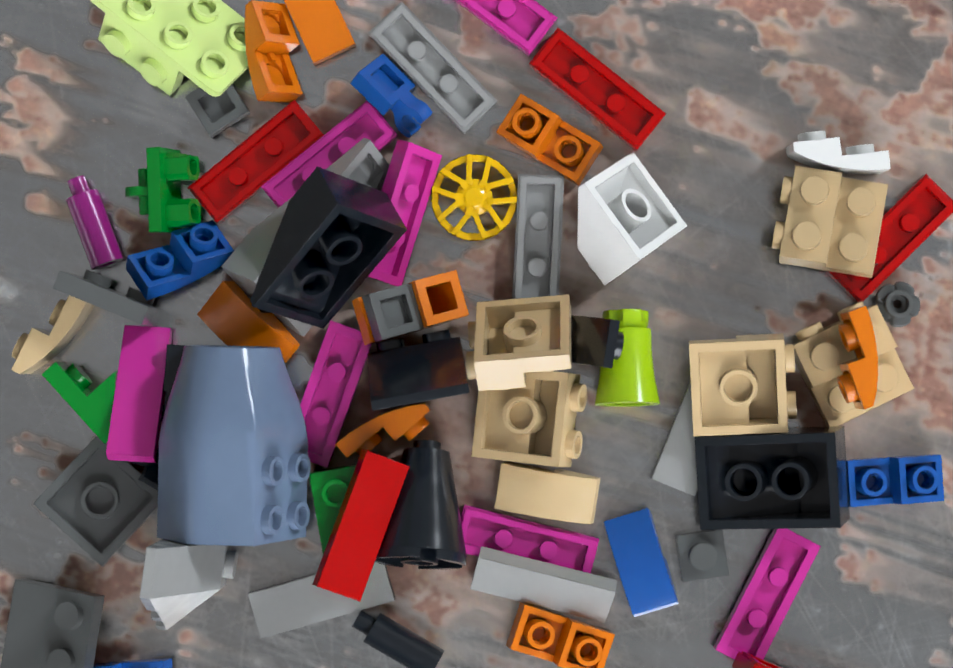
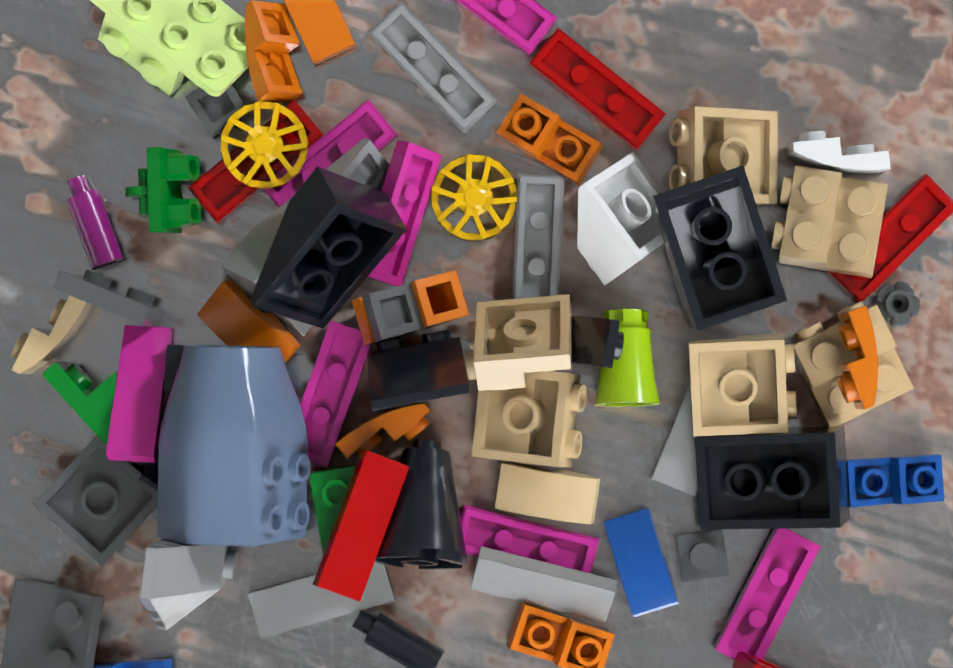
blue slope [126,220,234,300] -> none
blue plate [350,53,433,138] -> none
none -> yellow wheel [220,101,308,189]
none -> black slope [652,165,787,331]
none -> tan plate [669,106,778,206]

